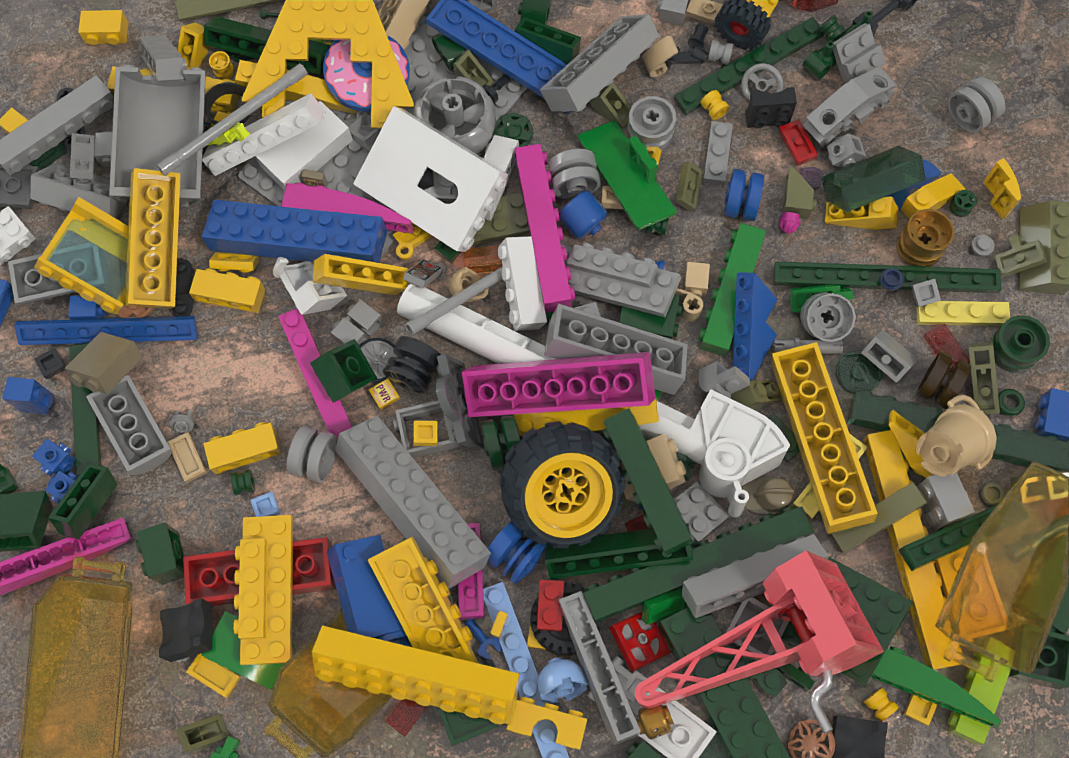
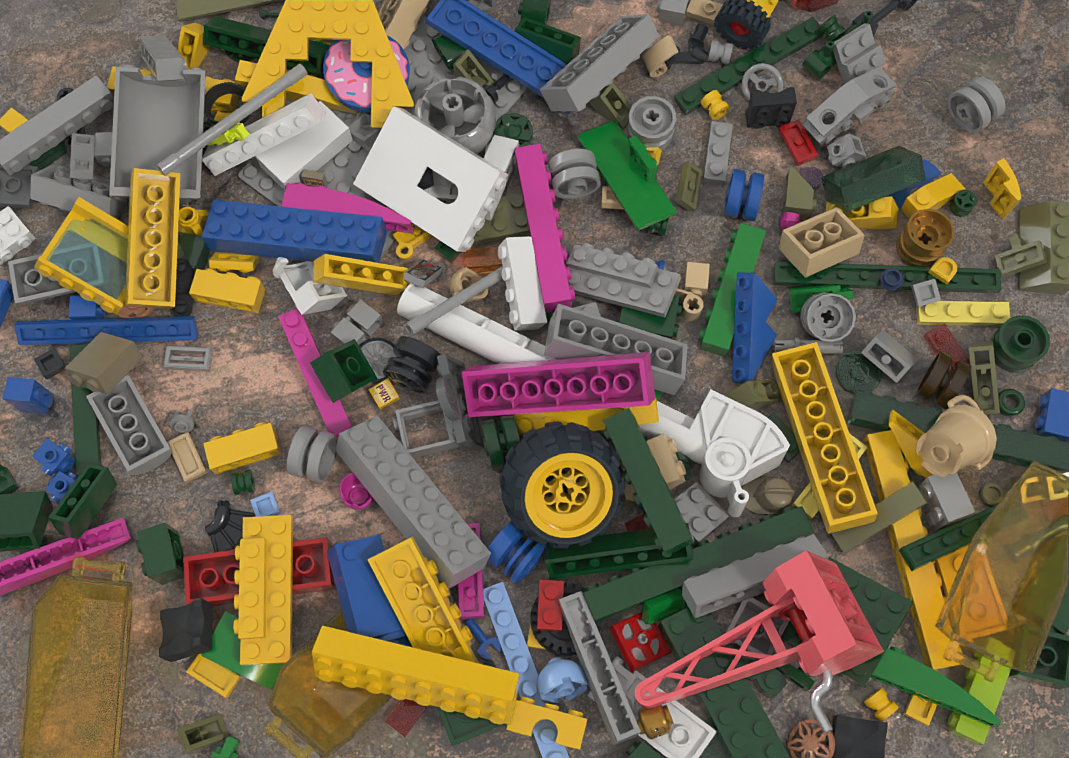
yellow brick [78,10,129,45] -> none
yellow wheel [209,51,235,80] -> none
yellow plate [413,421,437,446] -> none
yellow tile [490,611,509,640] -> none
blue head [559,190,607,239] -> none
light grey brick [698,361,750,399] -> none
light grey plate [971,235,995,257] -> none
none -> light grey tile [163,346,213,372]
none -> yellow rock [178,207,209,241]
none -> clear green slope [178,231,210,272]
none -> black arm [204,500,255,553]
none -> dark pink hair [339,473,374,510]
none -> tan brick [779,207,865,277]
none -> yellow tile [928,257,957,285]

